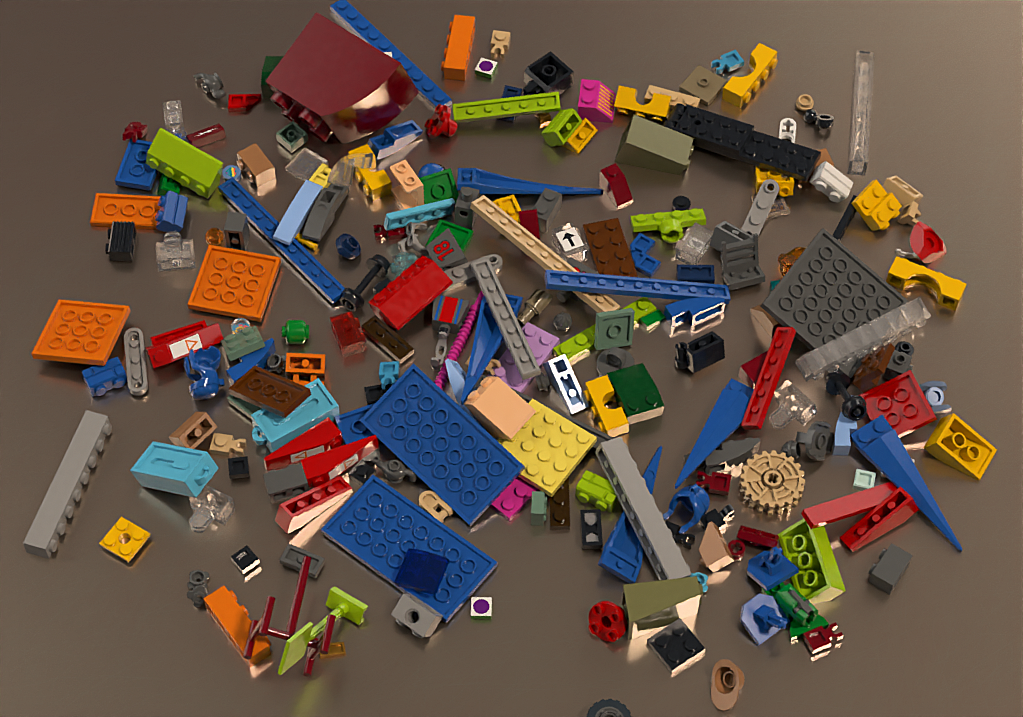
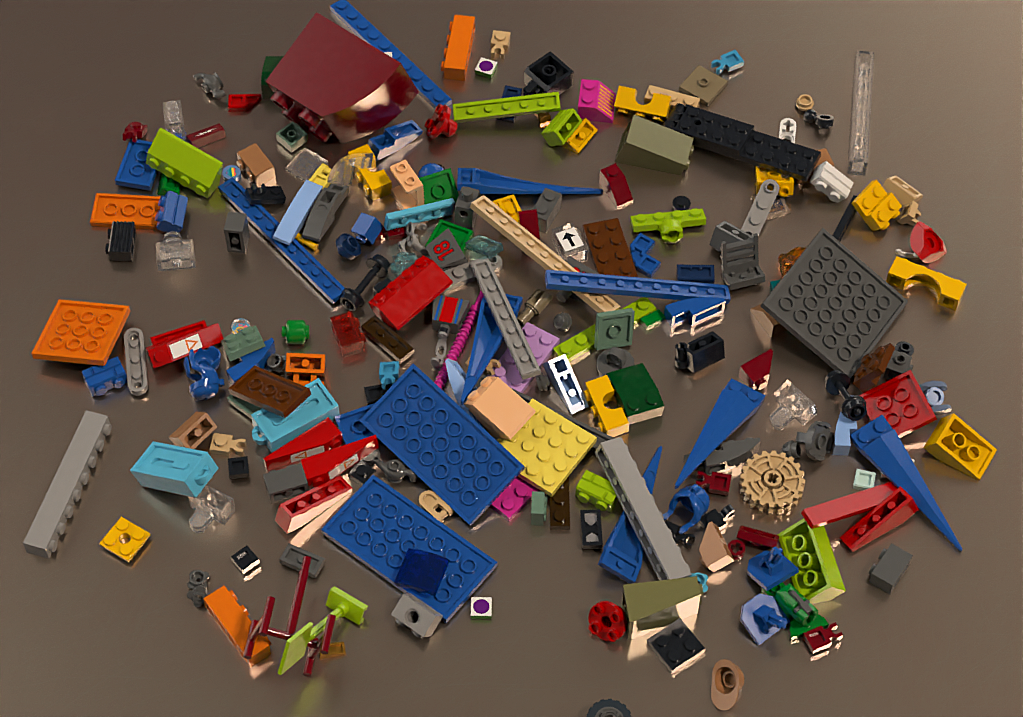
orange plate [187,244,281,322] -> none
clear orange plate [205,228,224,245] -> none
clear brick [675,222,714,265] -> none
yellow arch [722,43,778,108] -> none
red plate [741,327,796,430] -> none
clear brick [795,297,931,382] -> none
none -> black plate [245,183,286,205]
none -> blue brick [351,212,383,245]
none -> clear light blue plate [465,235,504,258]

